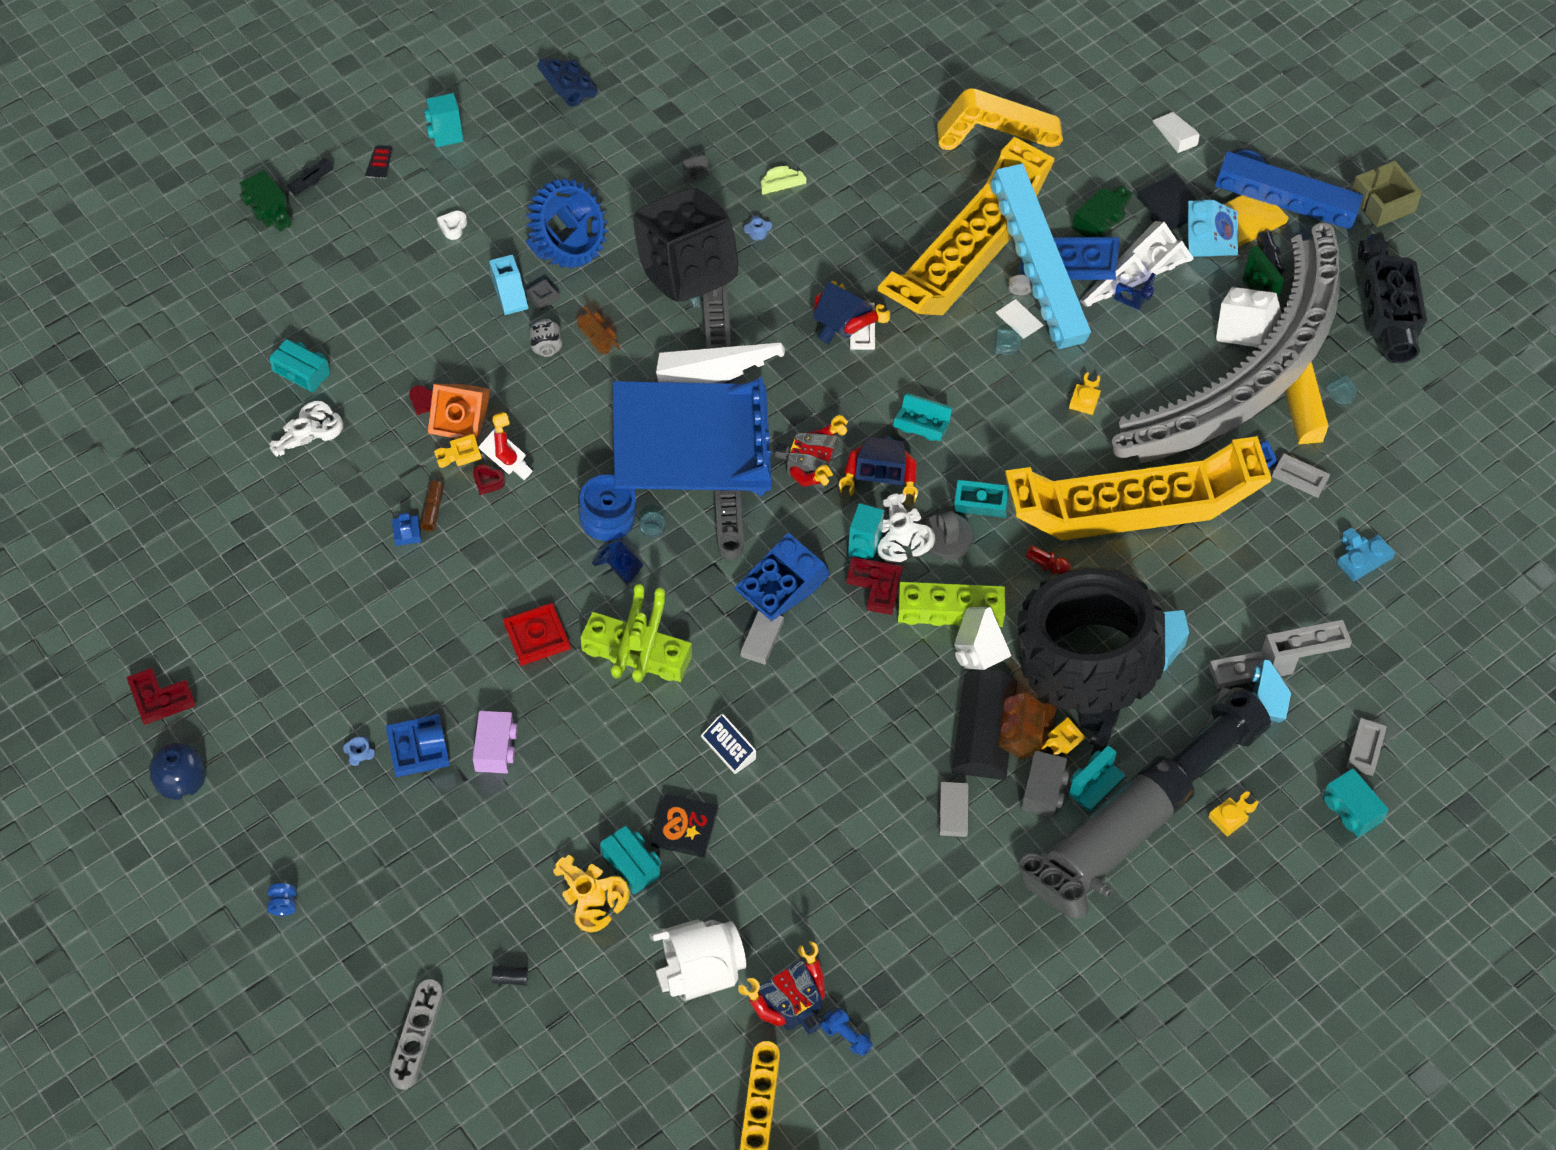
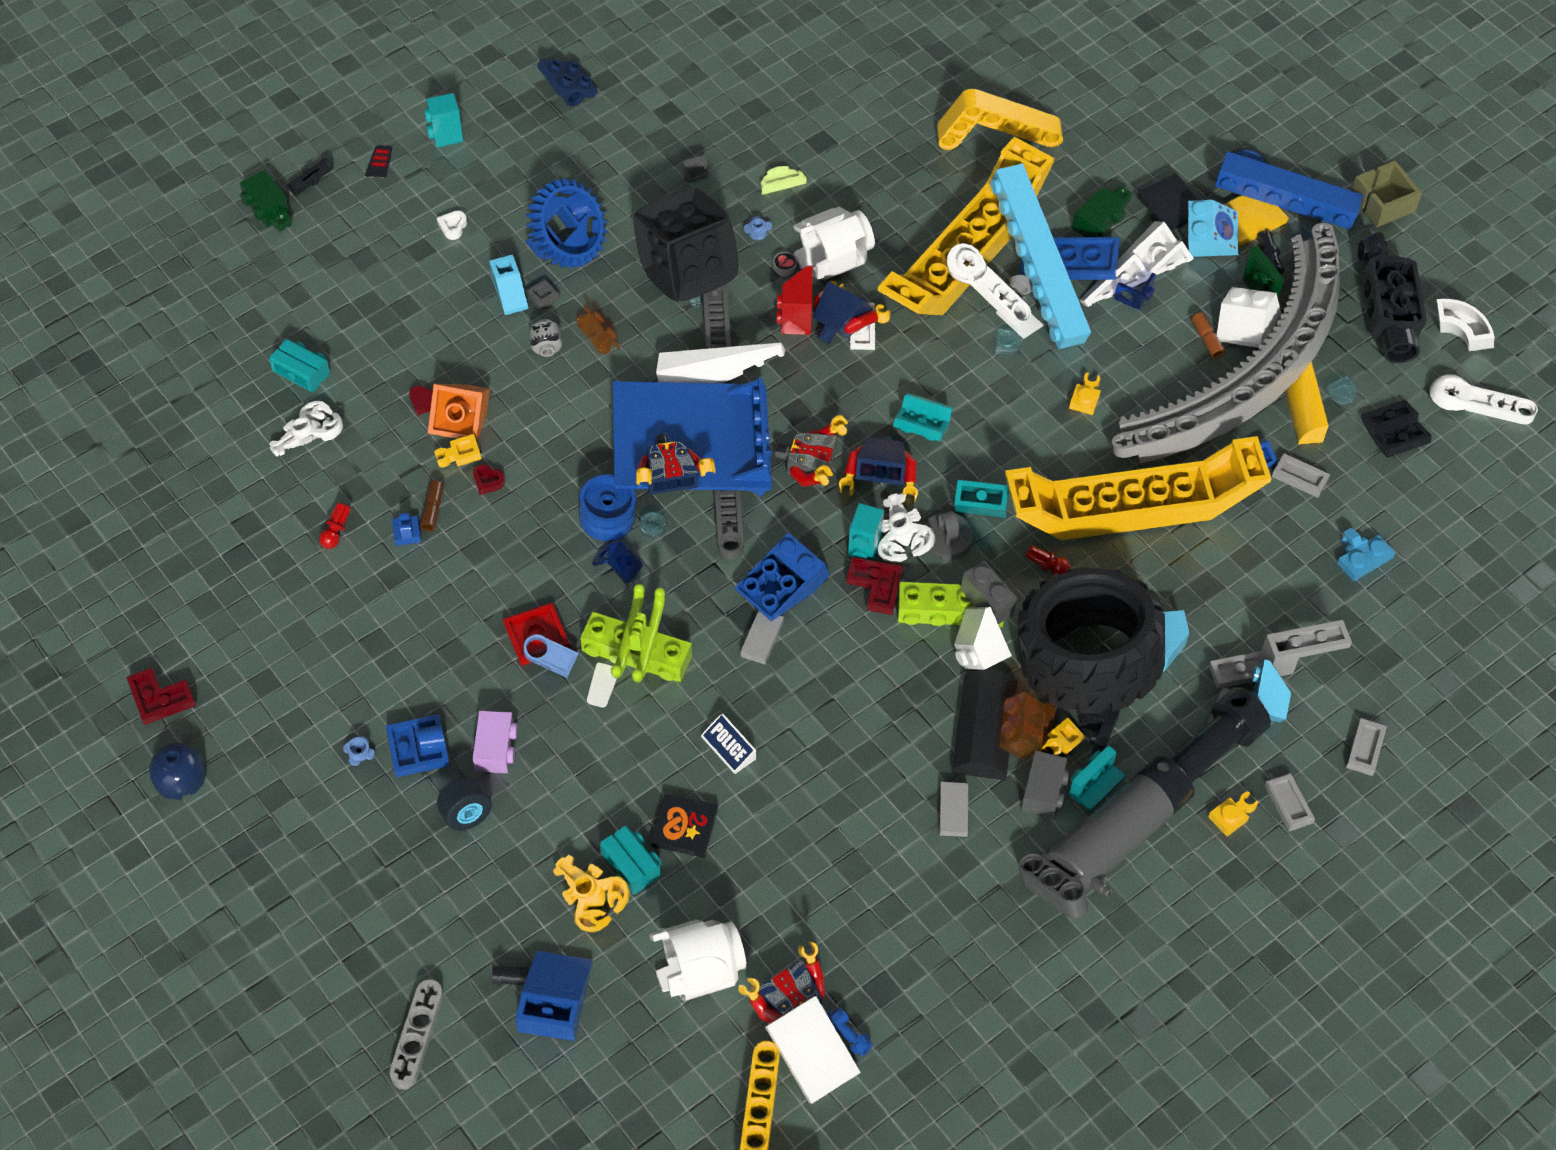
blue wheel [267,883,297,916] -> none
torso [478,412,534,480] -> none
white slope [1153,112,1200,153] -> none
teal brick [1323,768,1389,838] -> none
none -> red axle [319,503,351,549]
none -> black wheel [437,777,492,831]
none -> blue slope [516,951,593,1041]
none -> medium blue piece [523,634,579,678]
none -> white sticker [587,662,617,708]
none -> torso [635,433,716,495]
none -> white tile [765,996,860,1104]
none -> tile [773,252,797,276]
none -> red slope [777,266,813,335]
none -> white piece [793,207,875,280]
none -> white beam [946,243,1031,326]
none -> dark grey brick [961,561,1017,624]
none -> dark orange piece [1191,312,1225,359]
none -> light grey tile [1264,773,1315,831]
none -> black slope [1361,400,1432,458]
none -> white beam [1430,374,1538,424]
none -> white brick [1437,299,1494,351]

